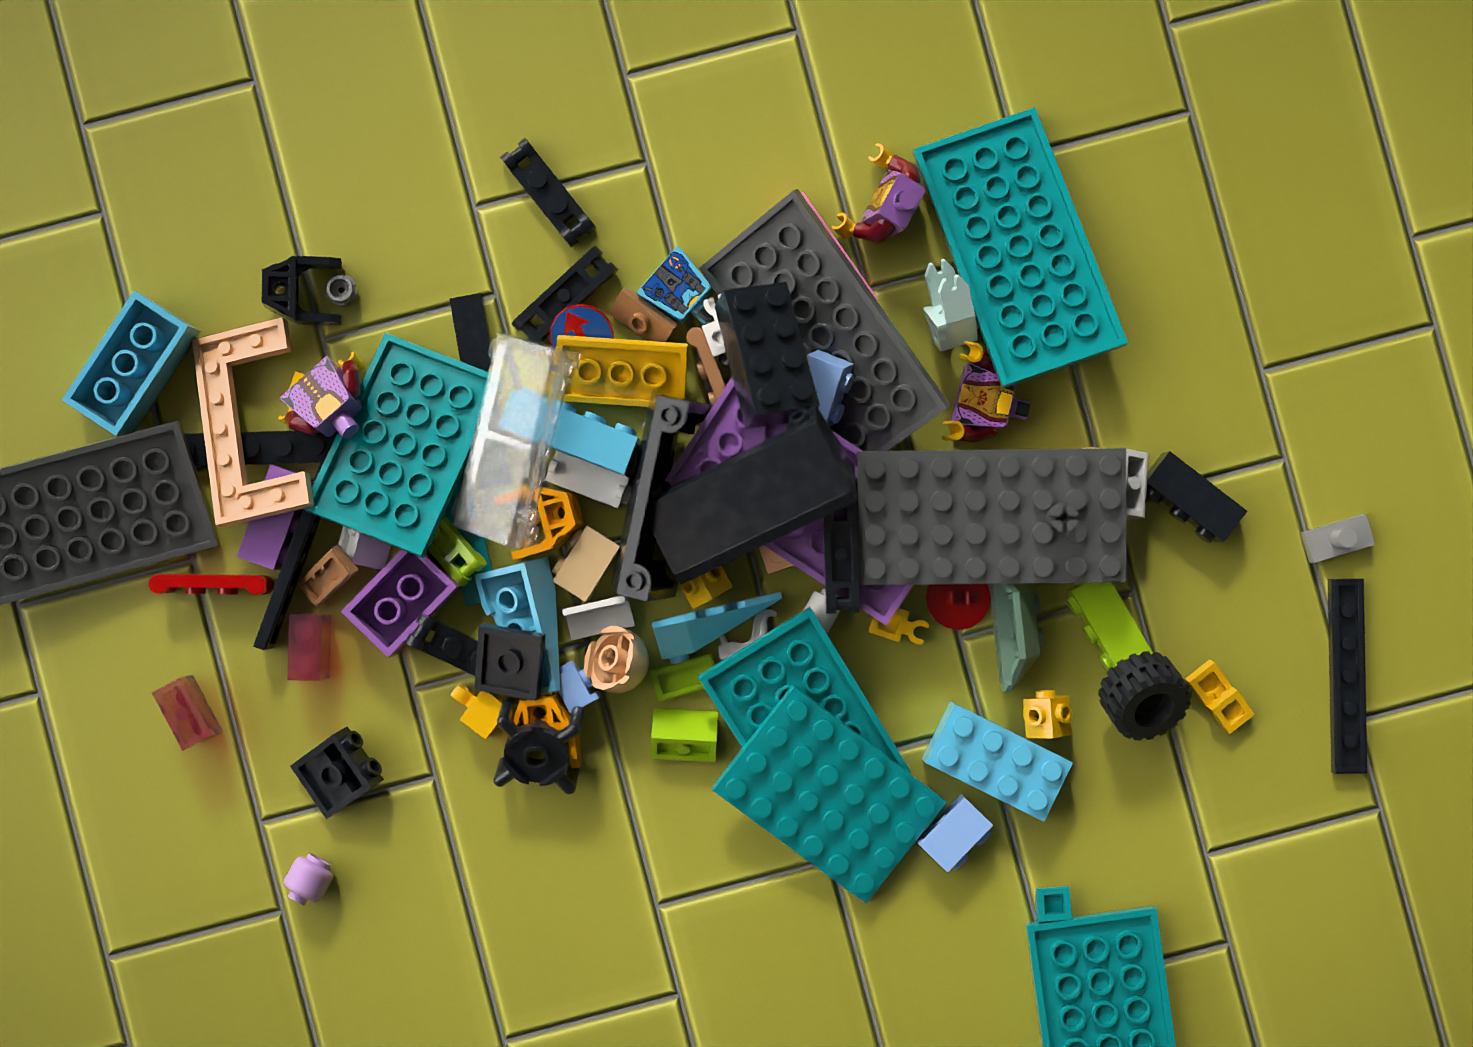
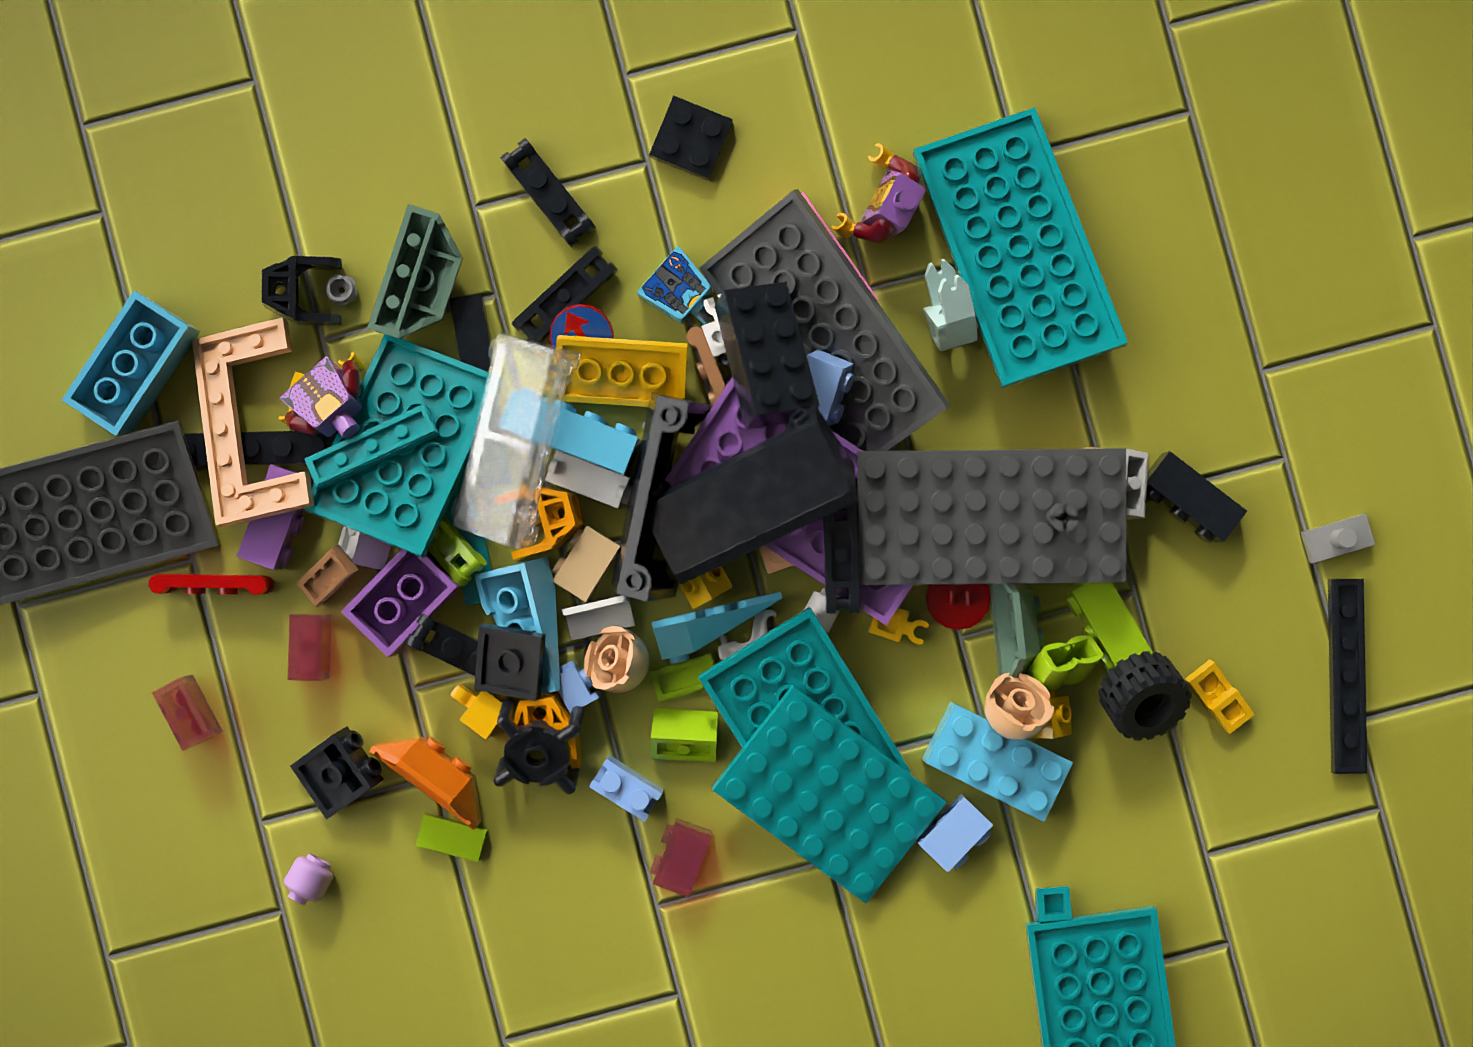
black tile [253,462,323,650] -> none
medium nougat plate [609,286,678,342] -> none
torso [942,341,1030,443] -> none
none -> teal tile [305,404,440,490]
none -> sand green wedge [367,204,463,339]
none -> orange wedge [368,737,482,830]
none -> lime tile [415,813,488,862]
none -> light blue brick [589,755,664,822]
none -> black plate [649,95,733,181]
none -> clear pink brick [649,818,712,898]
none -> light nougat cylinder [984,673,1054,741]
none -> lime brick [1026,635,1104,692]

